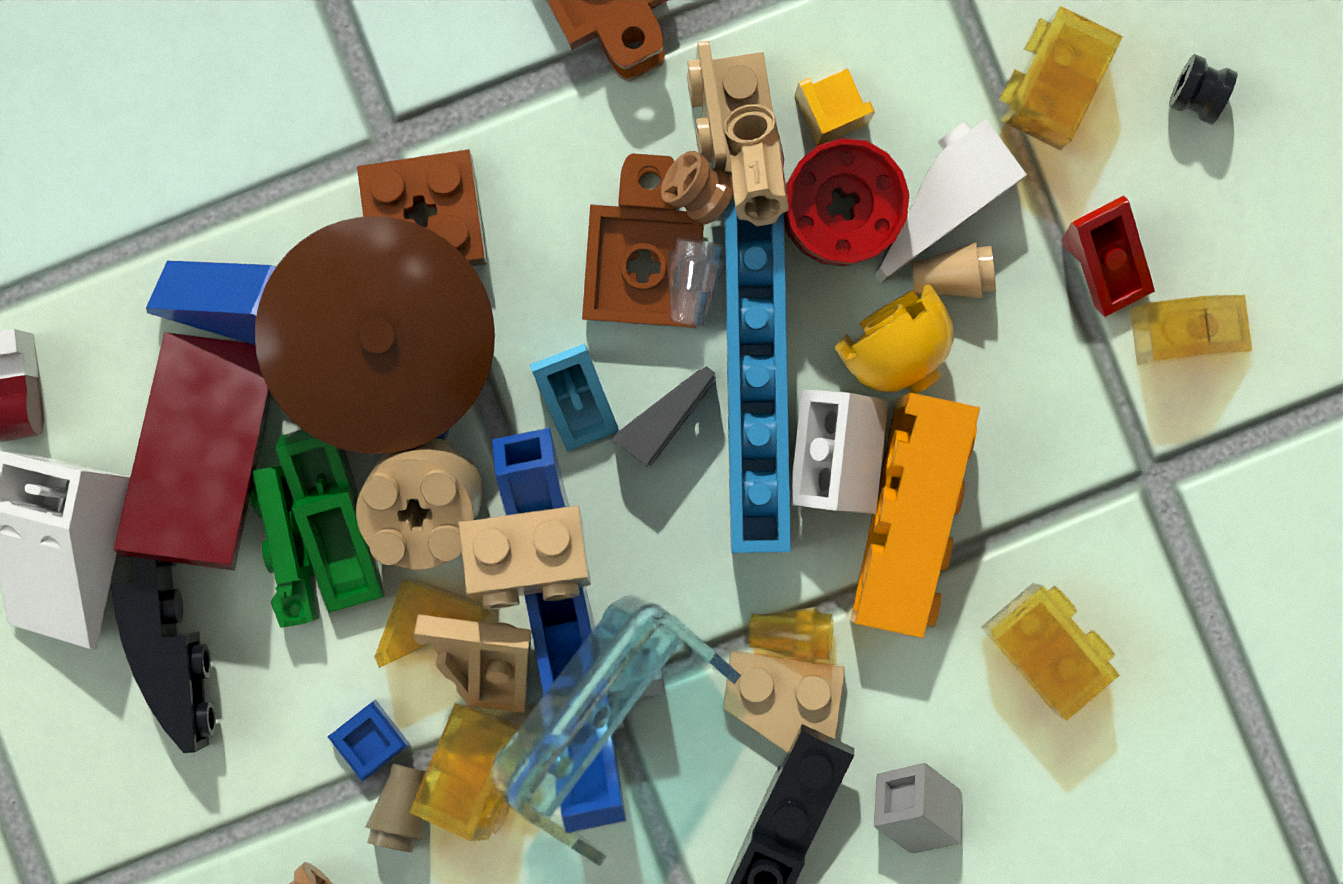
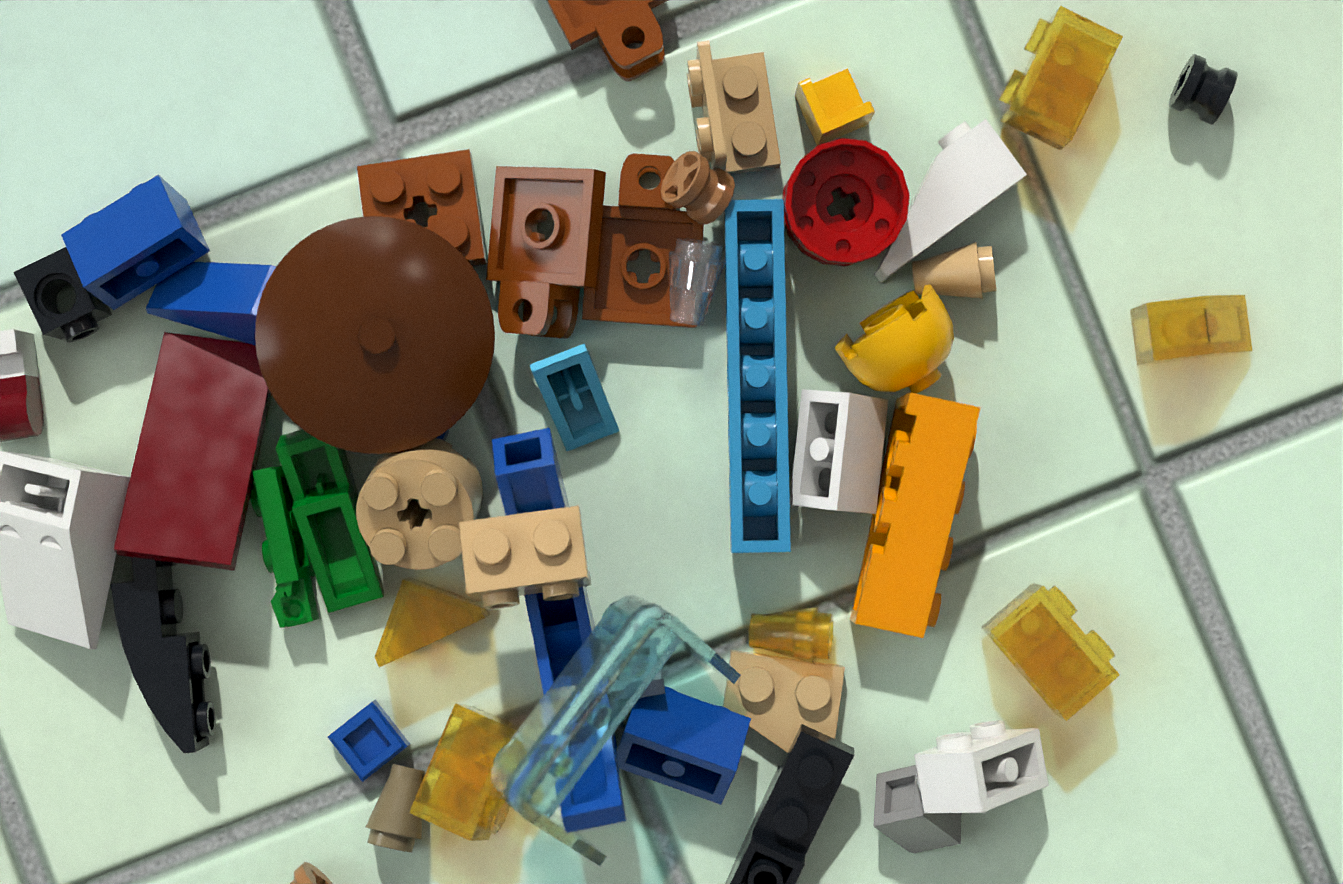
tan wing [414,614,532,713] -> none
dark grey slope [611,366,716,467] -> none
tan piece [723,104,789,227] -> none
red slope [1061,195,1155,317] -> none
none -> black brick [13,247,112,342]
none -> blue brick [61,175,210,310]
none -> dark orange plate [486,166,606,339]
none -> blue brick [616,686,751,805]
none -> white brick [914,720,1049,813]

